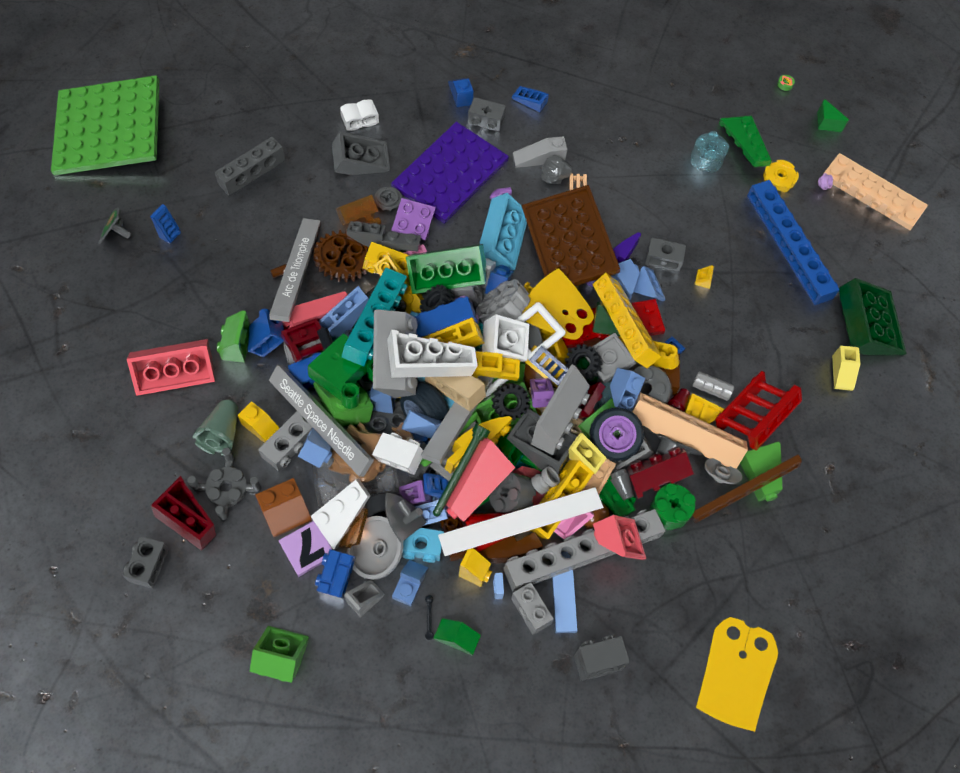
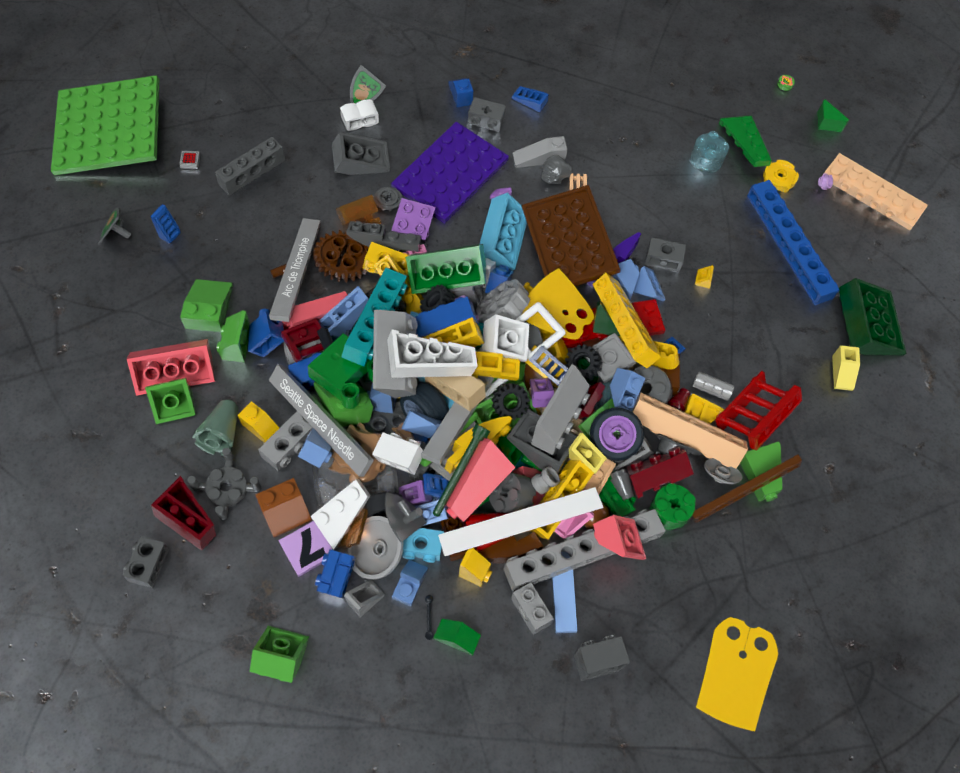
light blue tile [493,573,504,599] -> none
none -> bright green slope [145,378,196,424]
none -> tile [179,151,200,169]
none -> bright green slope [180,279,233,332]
none -> shield [349,65,386,103]

